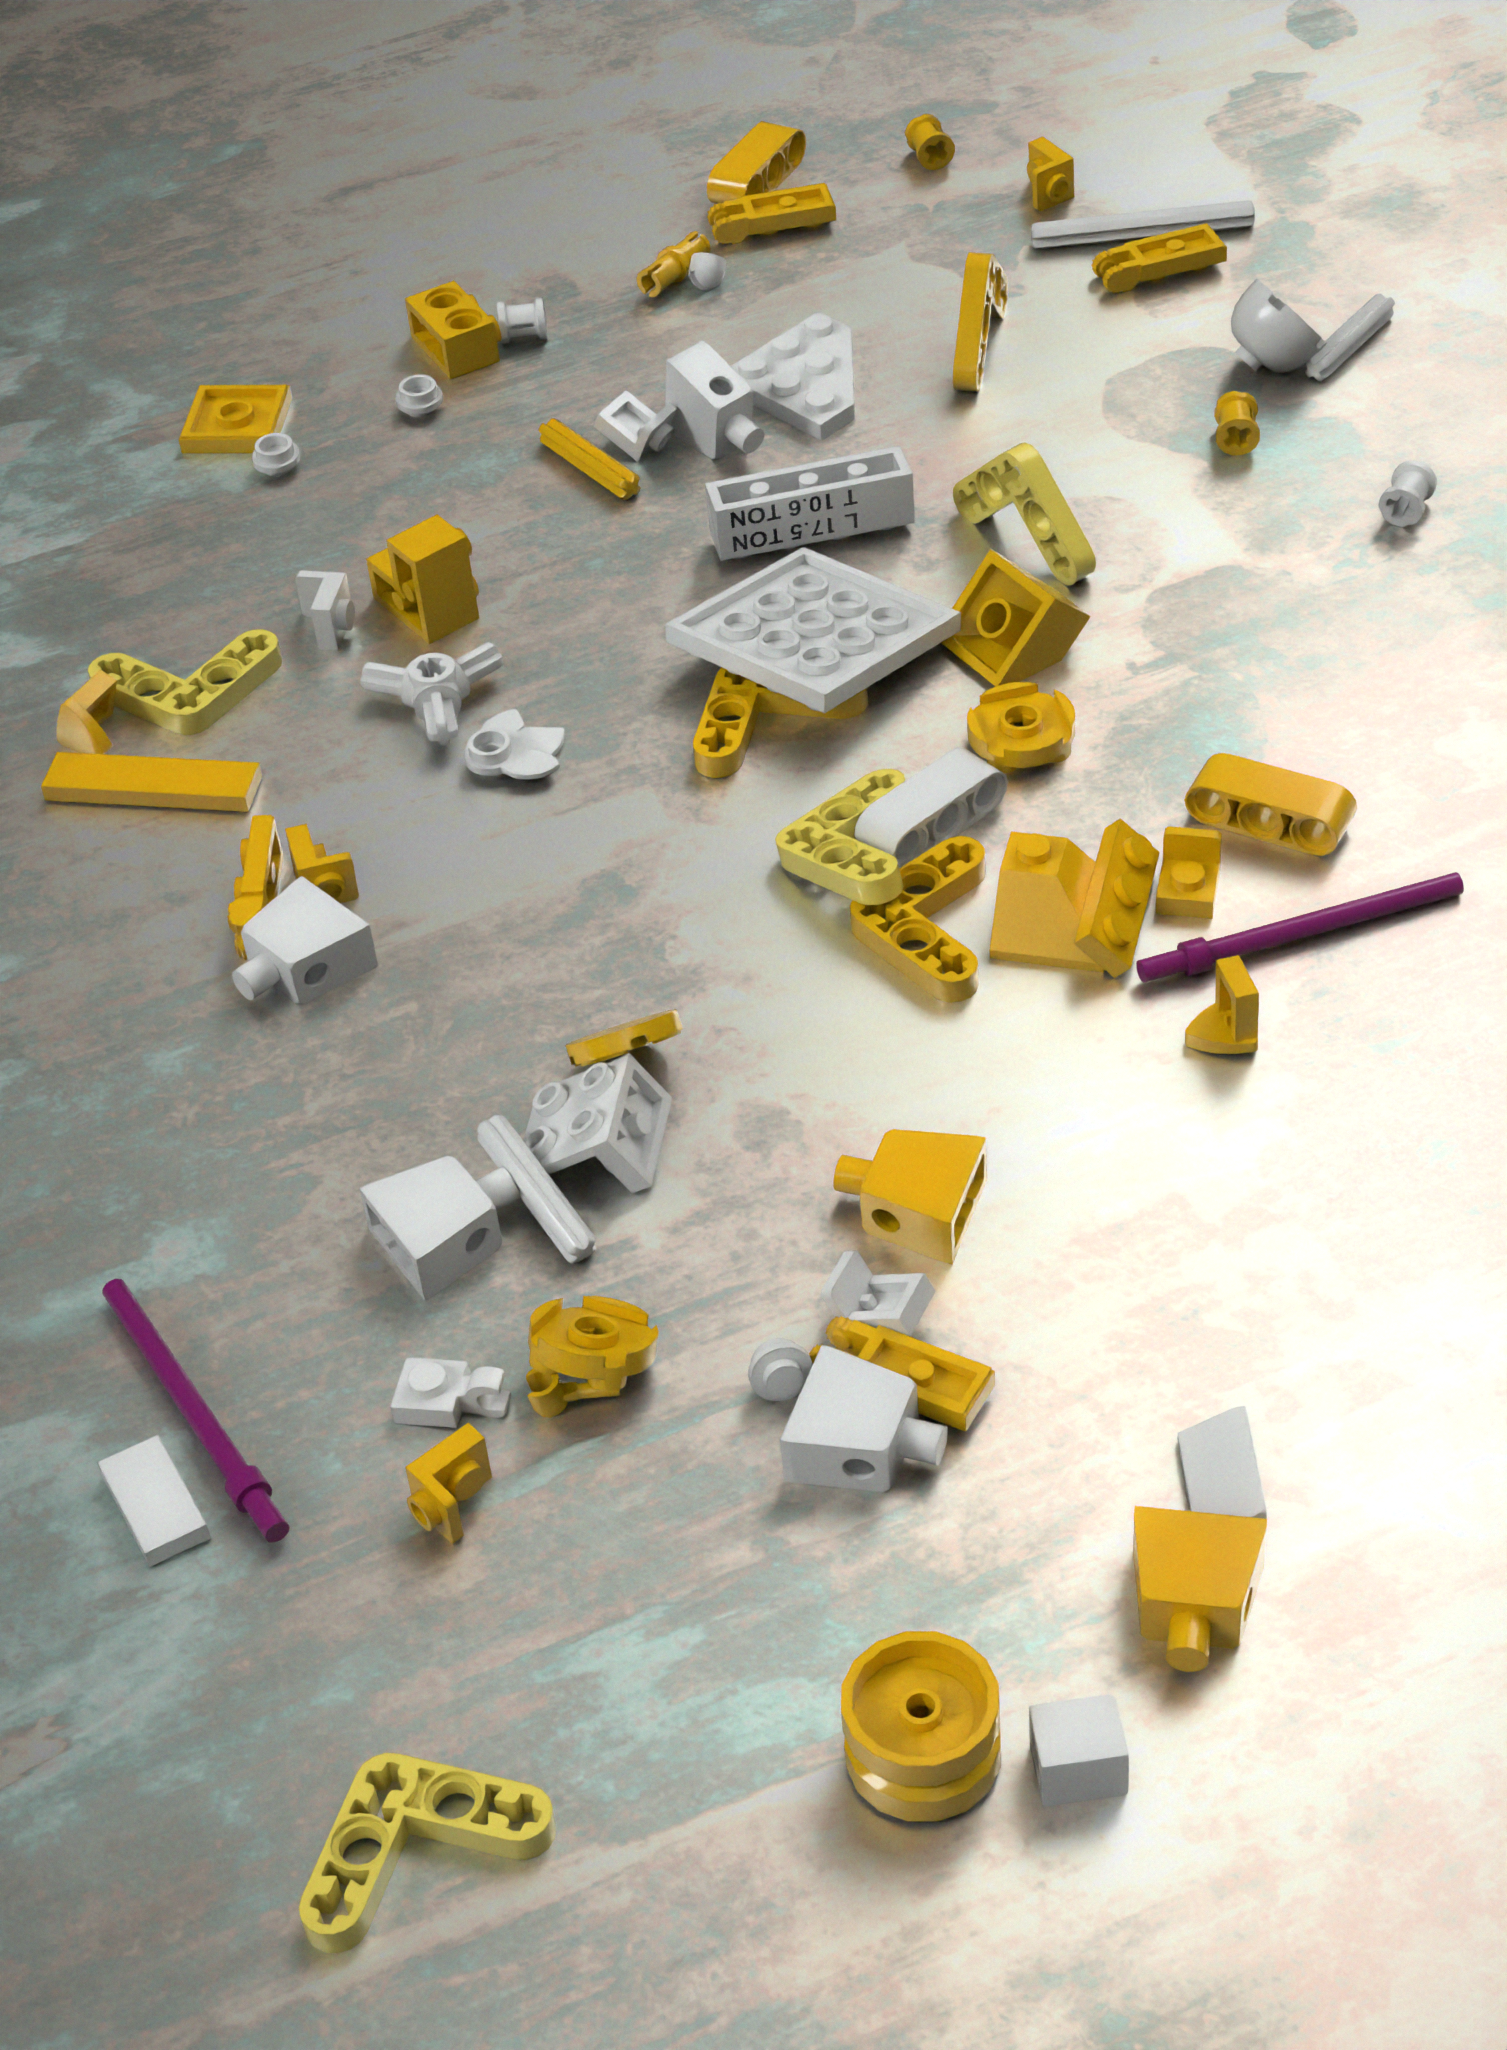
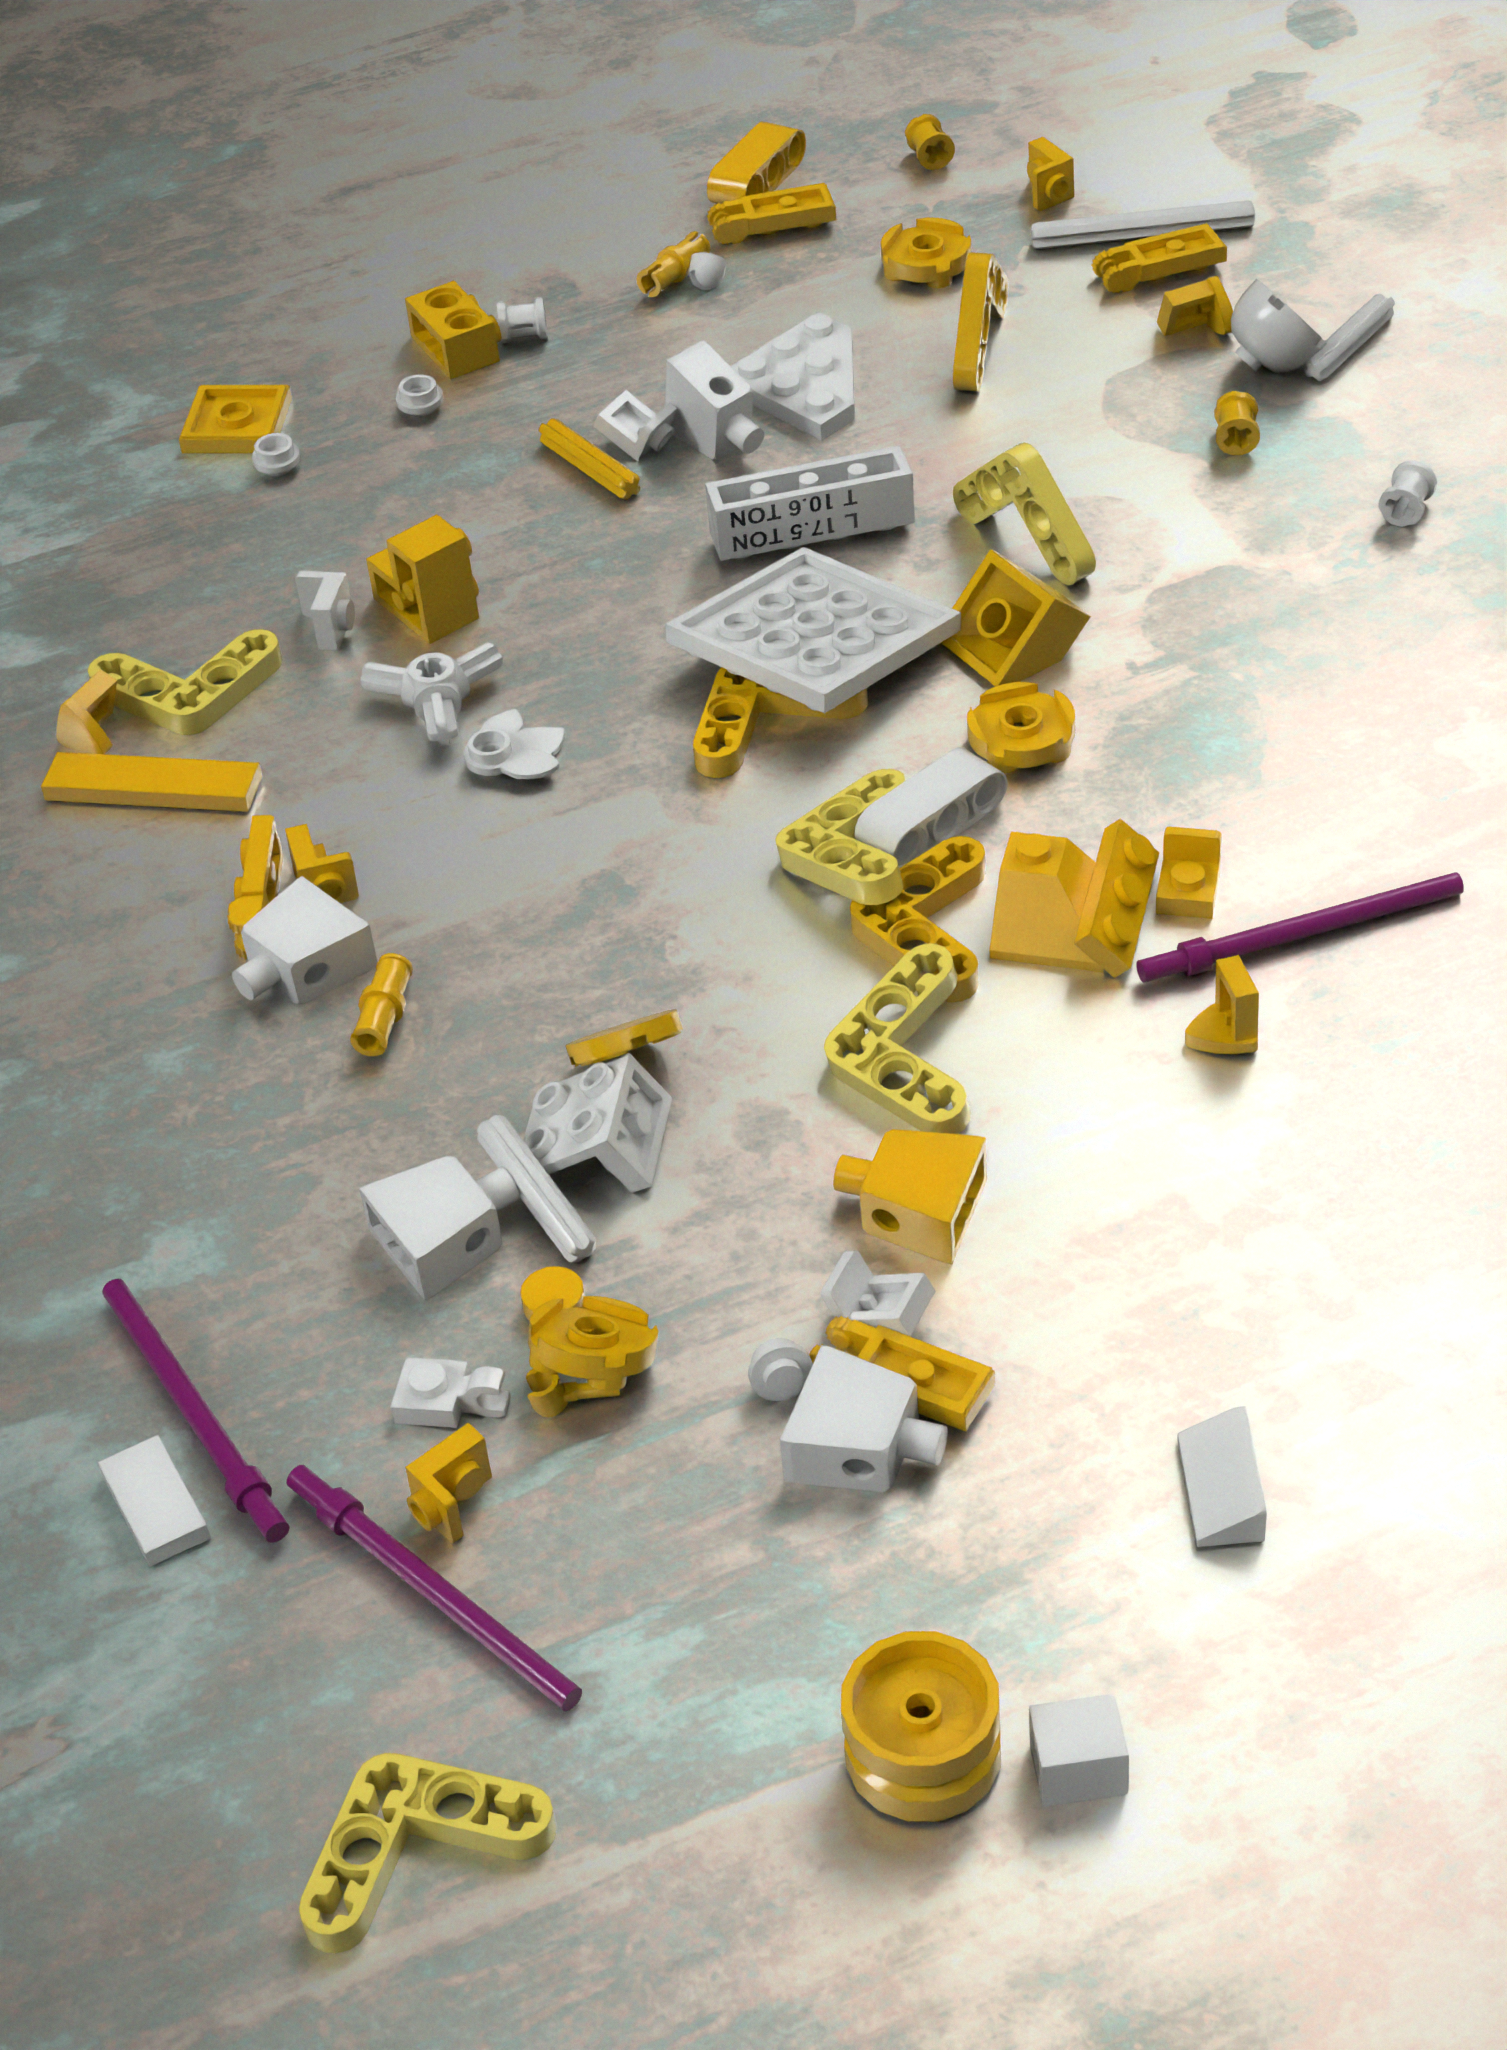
yellow torso [1133,1506,1267,1672] -> none
yellow beam [1184,753,1357,856] -> none
none -> magenta bar [286,1465,582,1712]
none -> yellow pin [350,953,413,1056]
none -> yellow tile [520,1266,585,1321]
none -> light yellow beam [824,944,971,1134]
none -> yellow plate [880,217,972,289]
none -> yellow tile [1157,276,1233,336]

